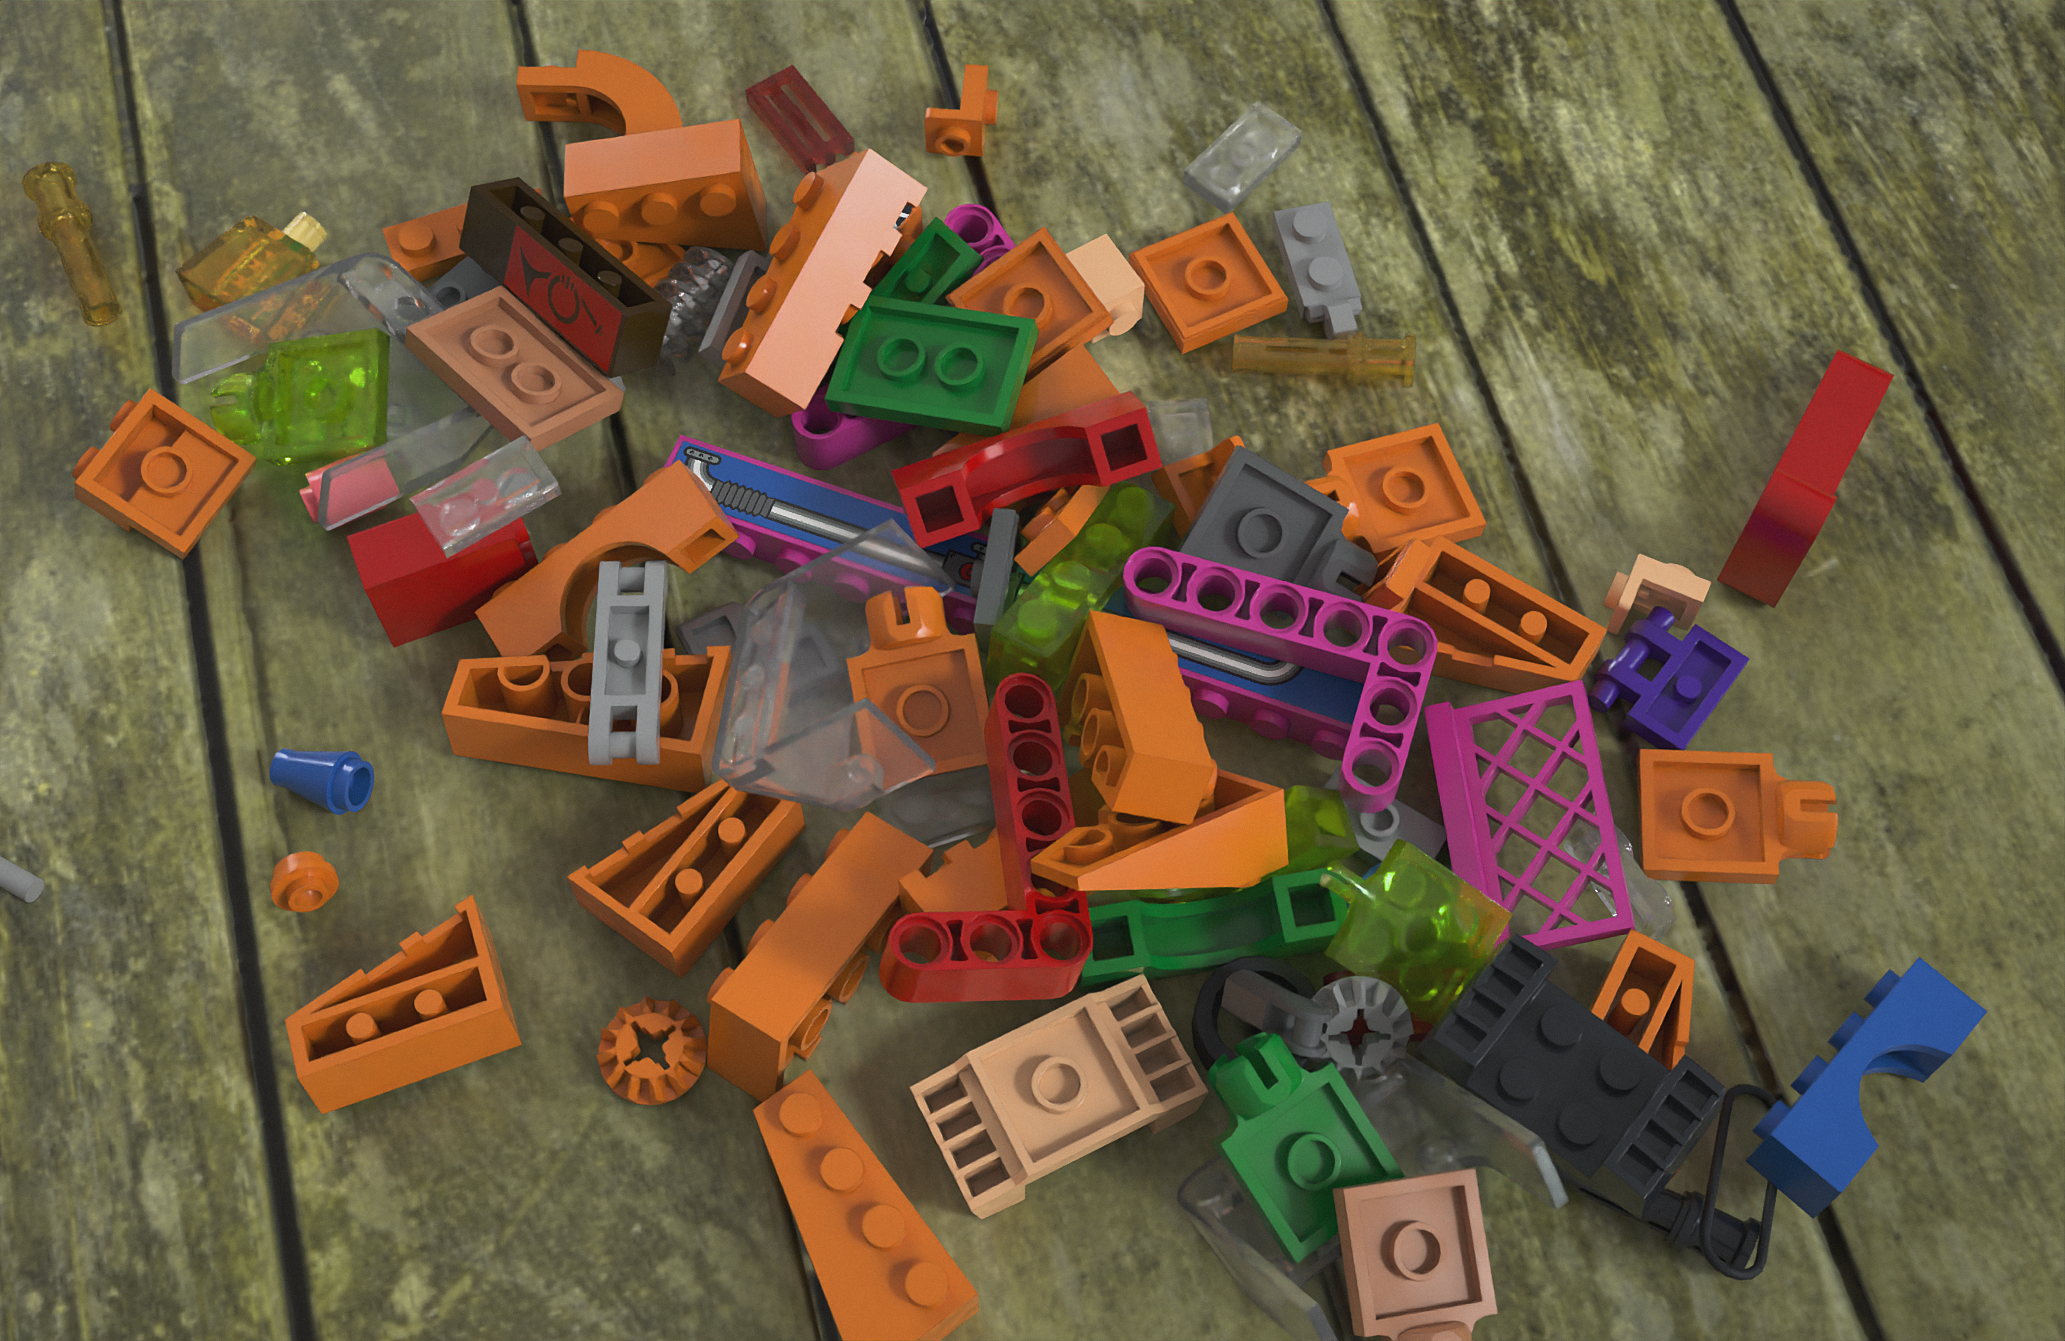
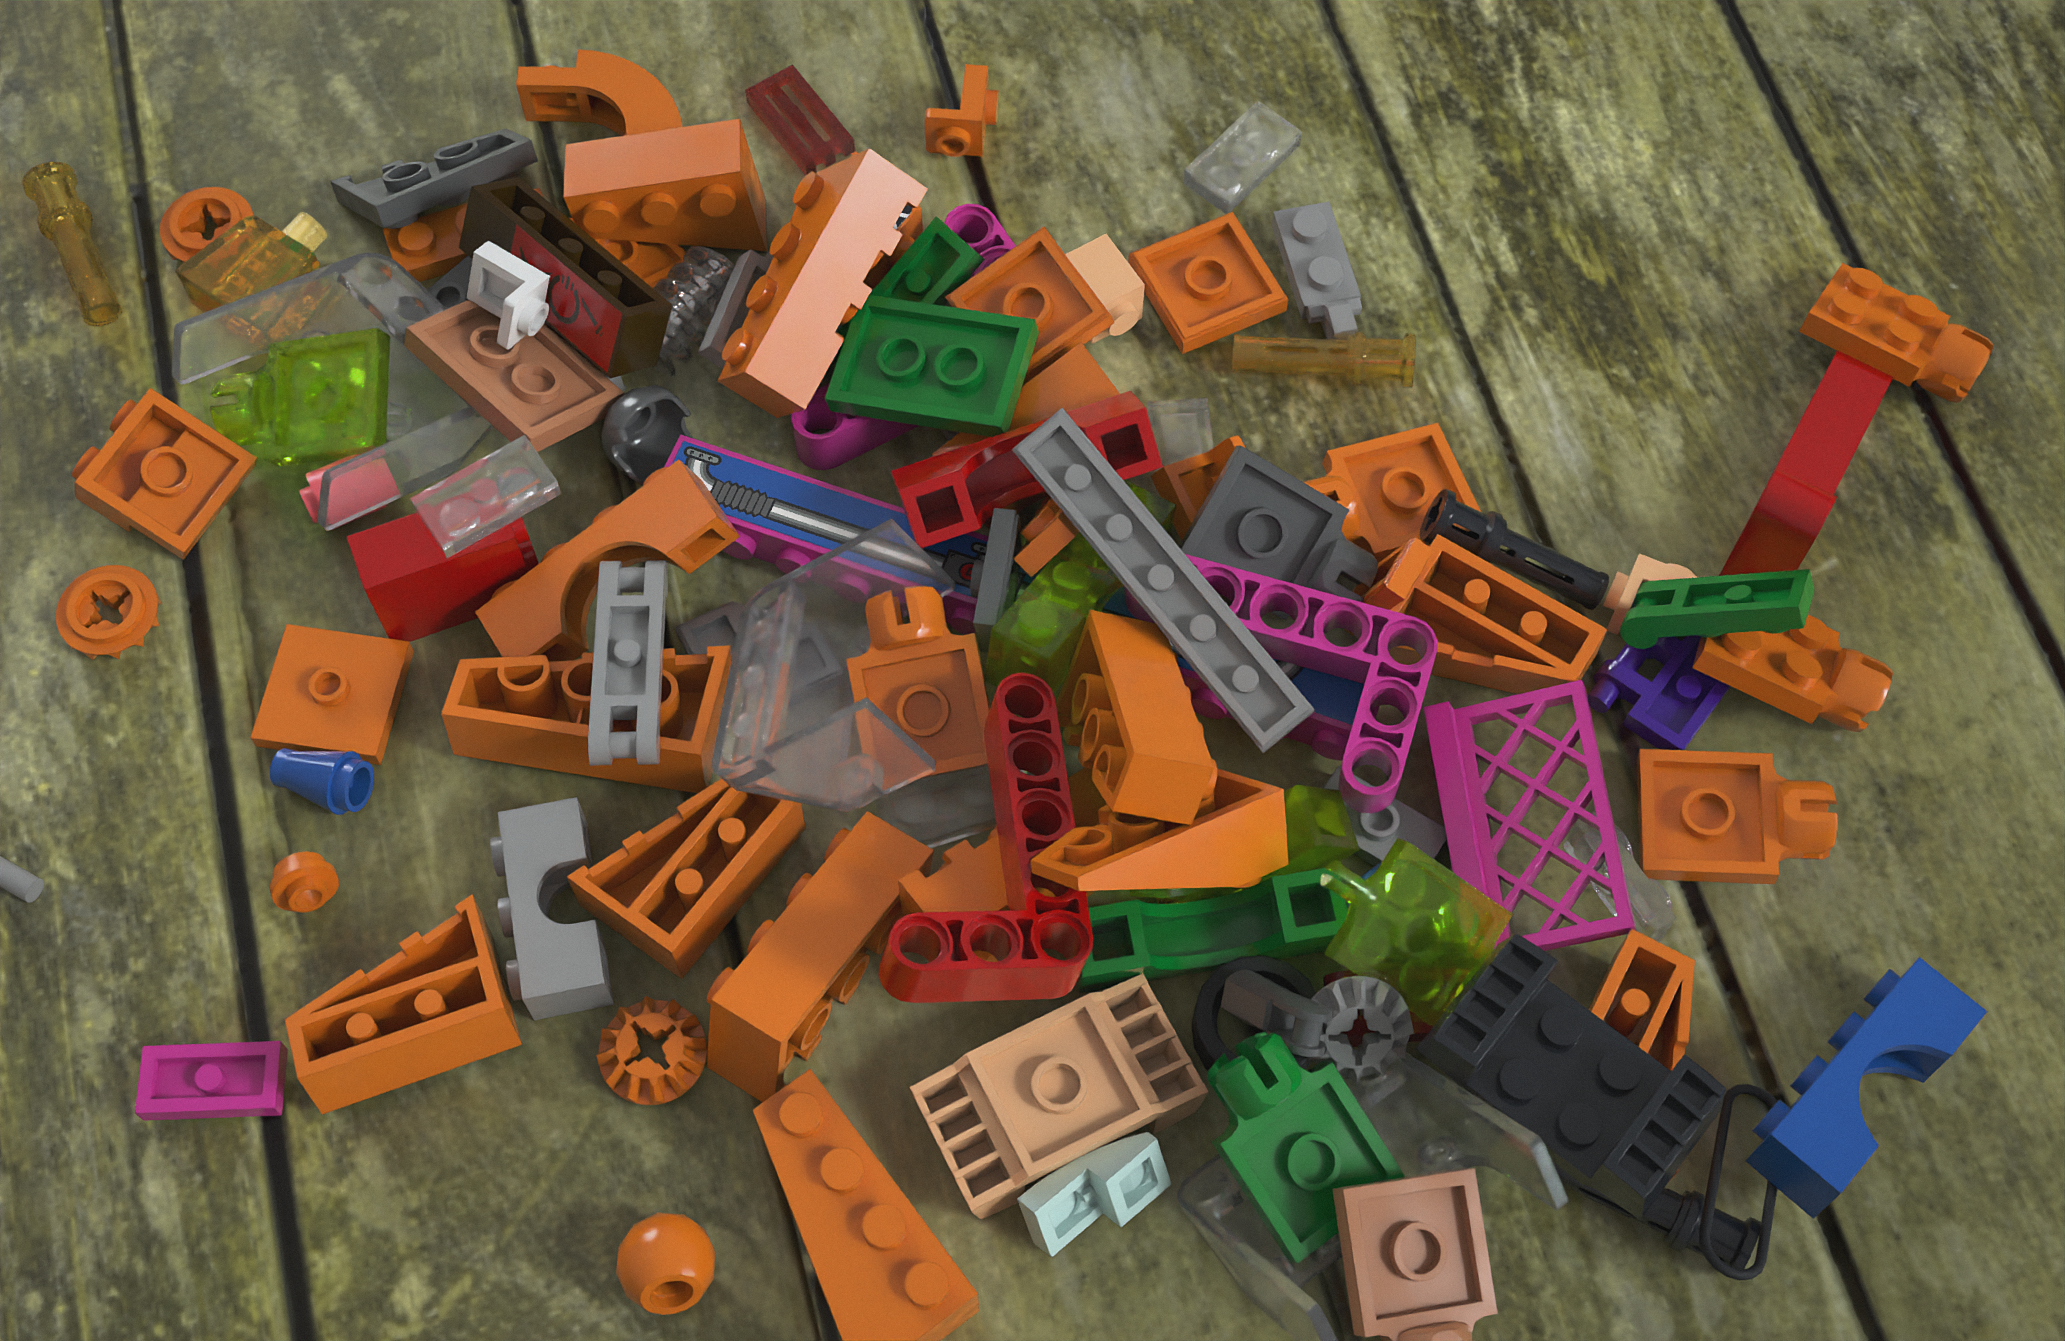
none -> orange gear [56,565,162,660]
none -> dark pink plate [135,1041,288,1121]
none -> orange gear [160,187,257,271]
none -> orange plate [250,624,414,765]
none -> dark grey wing [330,129,538,229]
none -> white bracket [467,241,550,350]
none -> light grey arch [490,797,614,1020]
none -> dark grey hair [601,385,694,486]
none -> orange piece [616,1213,716,1315]
none -> light grey tile [1012,408,1315,753]
none -> light aqua slope [1017,1132,1171,1258]
none -> black pin [1419,489,1609,610]
none -> green plate [1620,569,1815,649]
none -> orange plate [1692,615,1893,732]
none -> orange plate [1799,263,1994,403]

